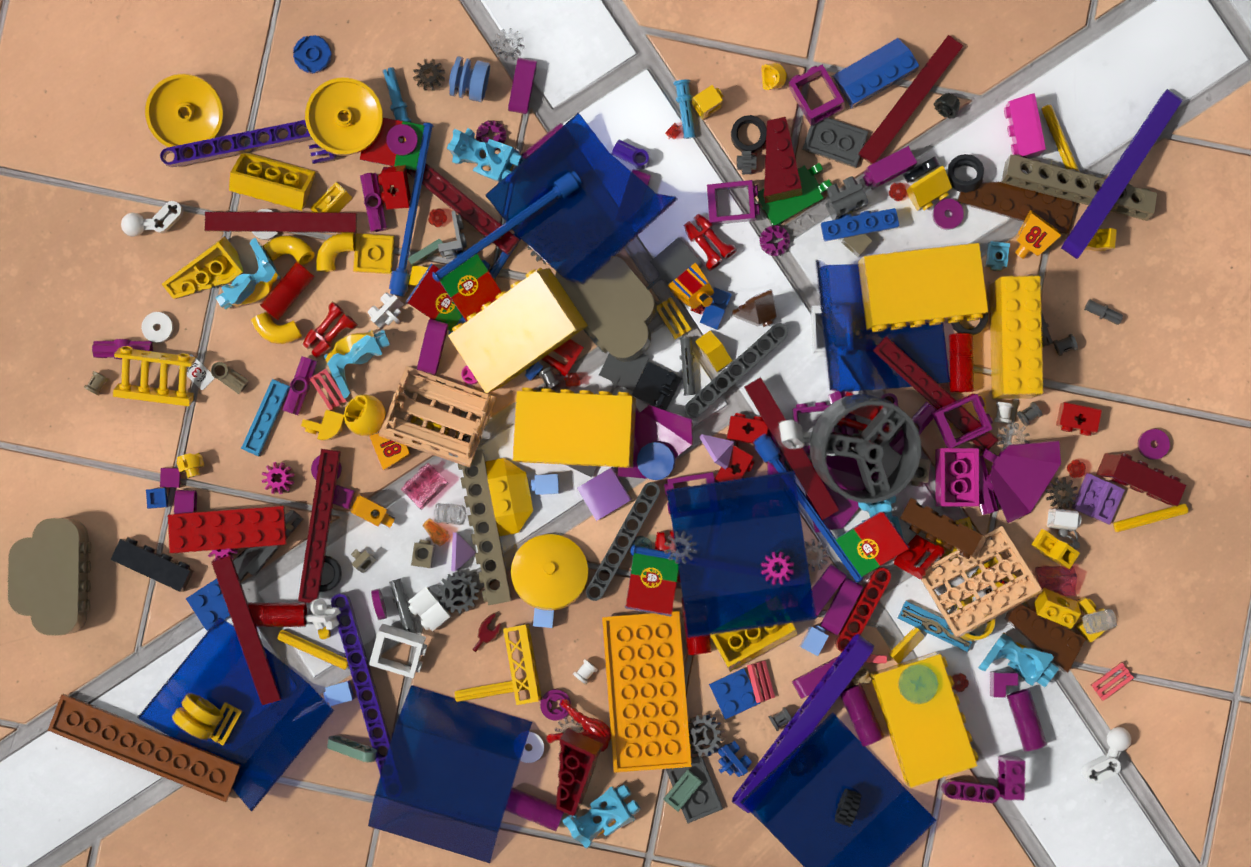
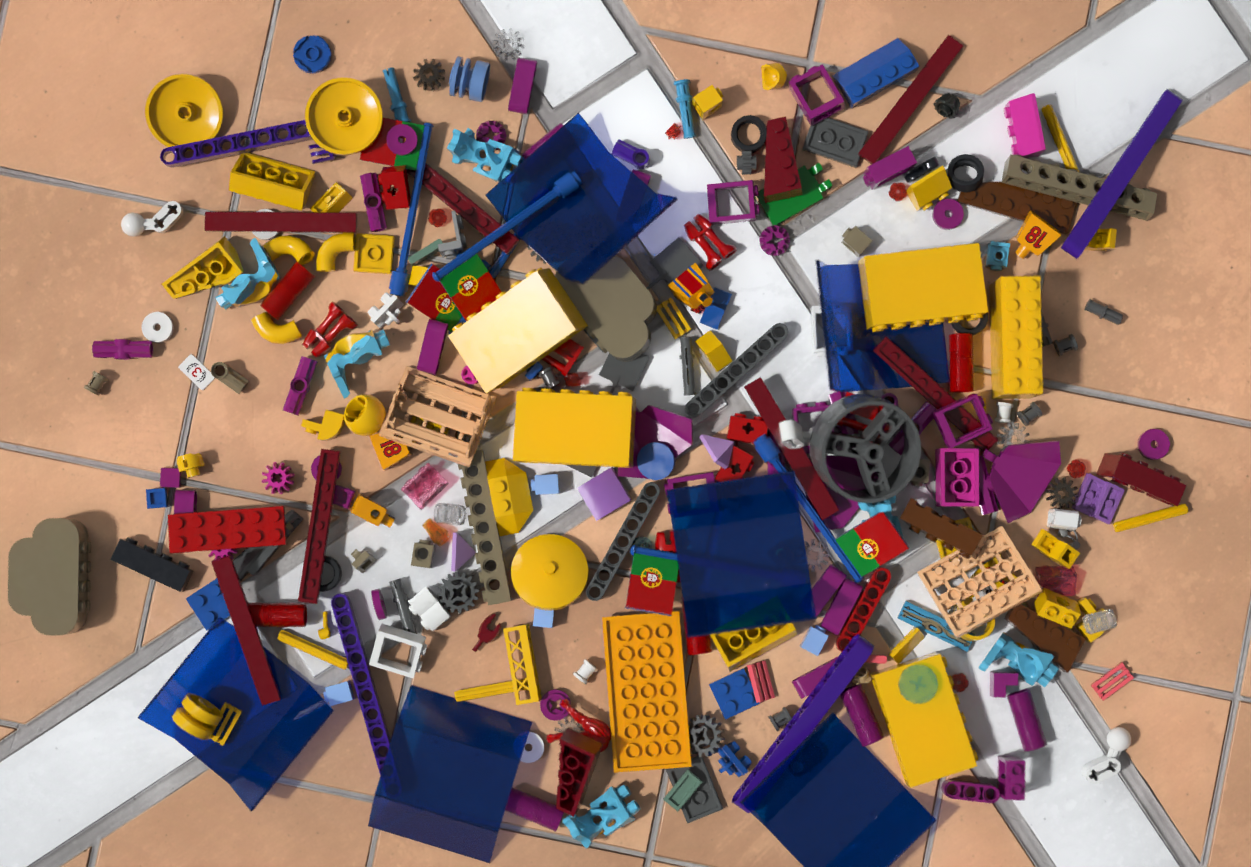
dark orange plate [47,694,241,802] -> none
yellow fence [113,346,196,406] -> none
dark azure tile [241,379,290,456] -> none
white hips [304,599,340,630] -> none
coral tile [310,369,347,411] -> none
sand green beam [327,735,377,762] -> none
black hinge [632,361,683,410] -> none
clear gear [664,531,697,564] -> none
reddish brown wedge [732,289,777,328] -> none
dark pink gear [761,552,794,585] -> none
blue bracket [821,208,899,242] -> none
dark grey hips [825,176,868,220] -> none
black tyre [835,788,861,827] -> none
red plate [894,534,945,579] -> none
red brick [1056,402,1102,436] -> none

